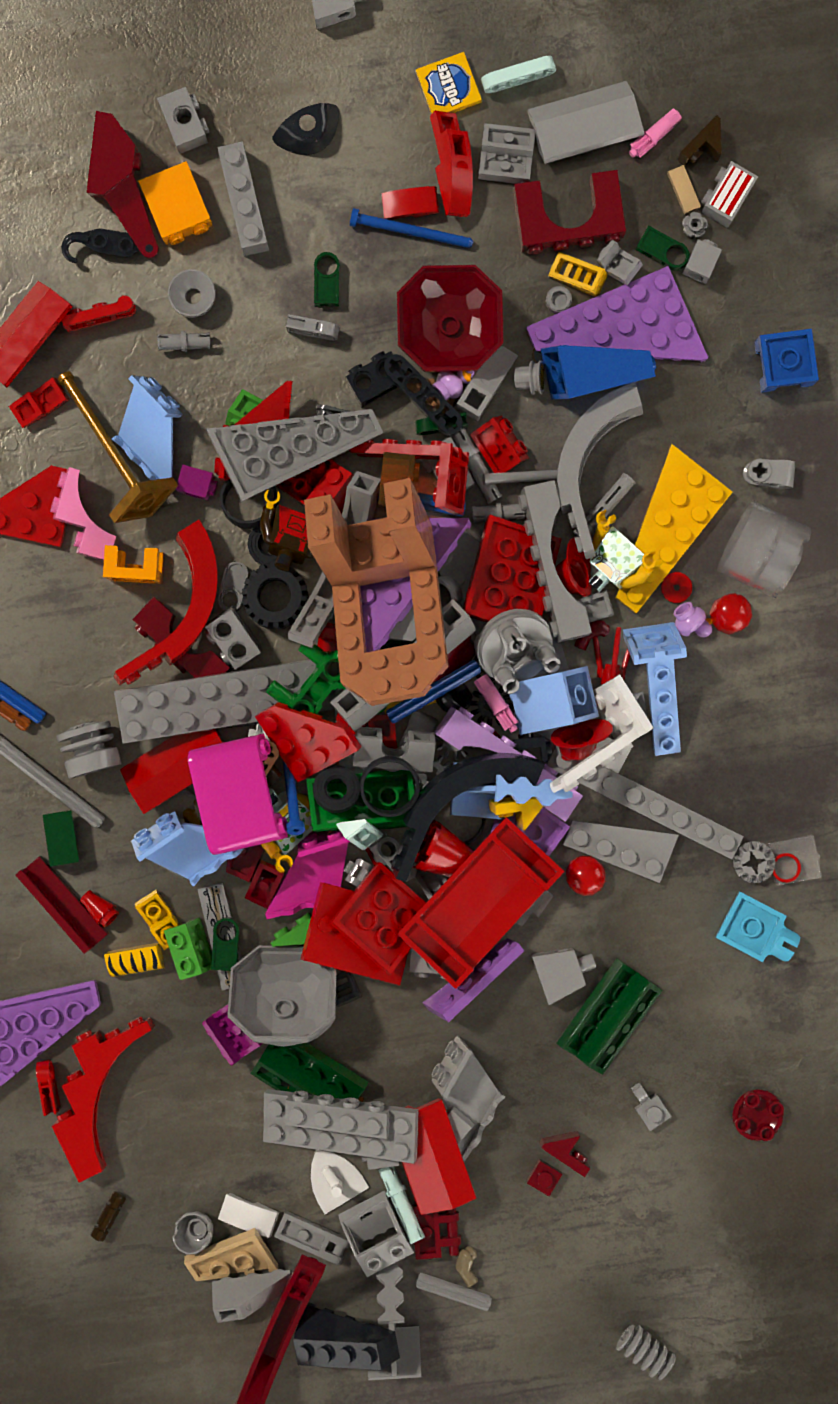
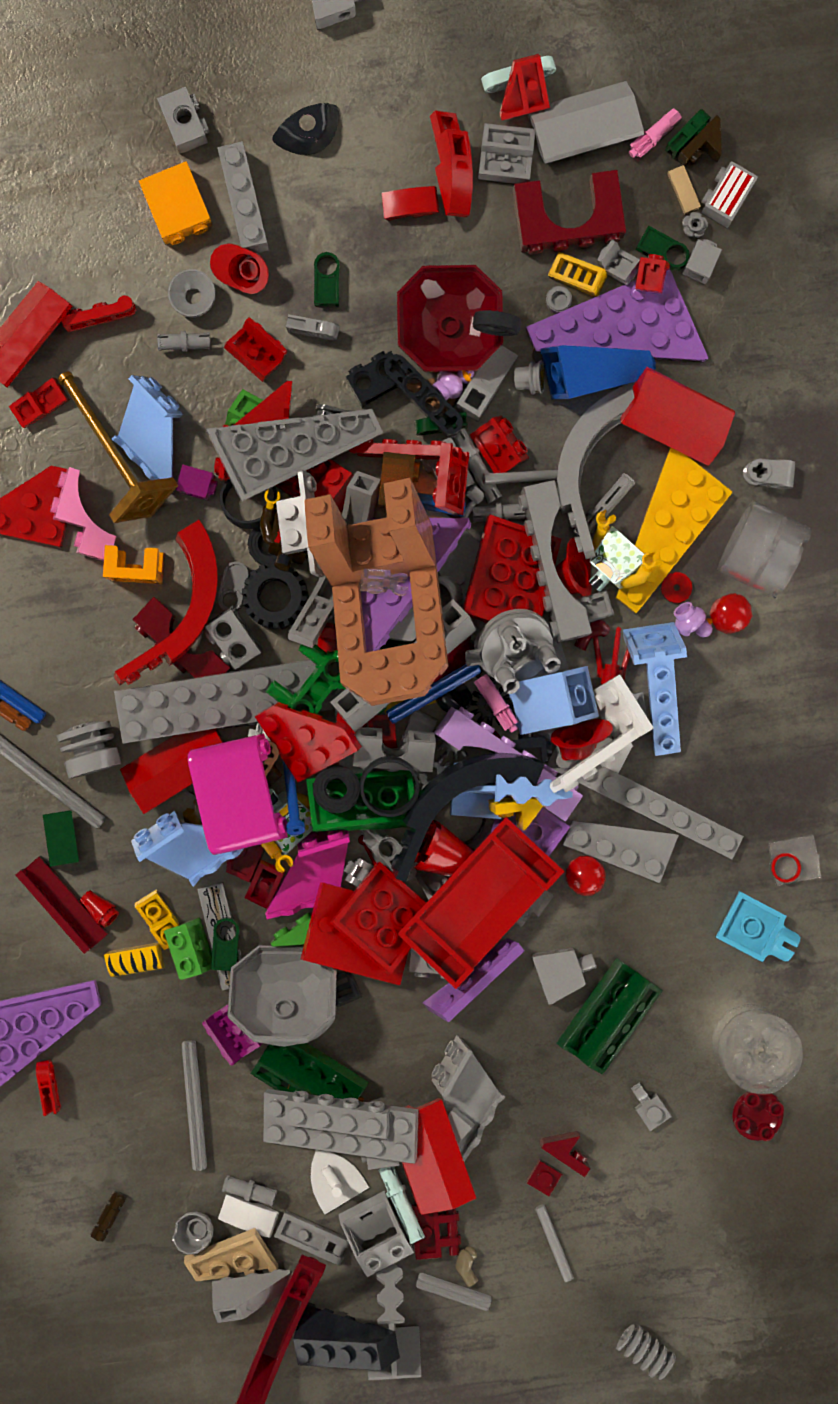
red arch [52,1016,155,1183] -> none
dark red slope [61,111,159,263] -> none
light aqua slope [336,819,383,850] -> none
blue bar [350,208,473,248] -> none
tile [416,52,482,114] -> none
light grey gear [733,841,775,883] -> none
blue panel [754,328,819,393] -> none
none -> light grey axle [182,1040,207,1171]
none -> red piece [210,243,269,294]
none -> light grey pin [222,1175,277,1207]
none -> red bracket [224,317,287,382]
none -> bracket [276,470,325,578]
none -> clear plate [359,569,408,596]
none -> light grey hand [460,485,484,518]
none -> light grey hand [465,649,483,666]
none -> black tyre [473,310,521,336]
none -> red wing [499,54,550,120]
none -> light grey bar [535,1204,574,1282]
none -> red slope [620,367,735,466]
none -> red bracket [635,254,670,293]
none -> dark green piece [665,109,711,159]
none -> clear brick [712,1004,803,1094]

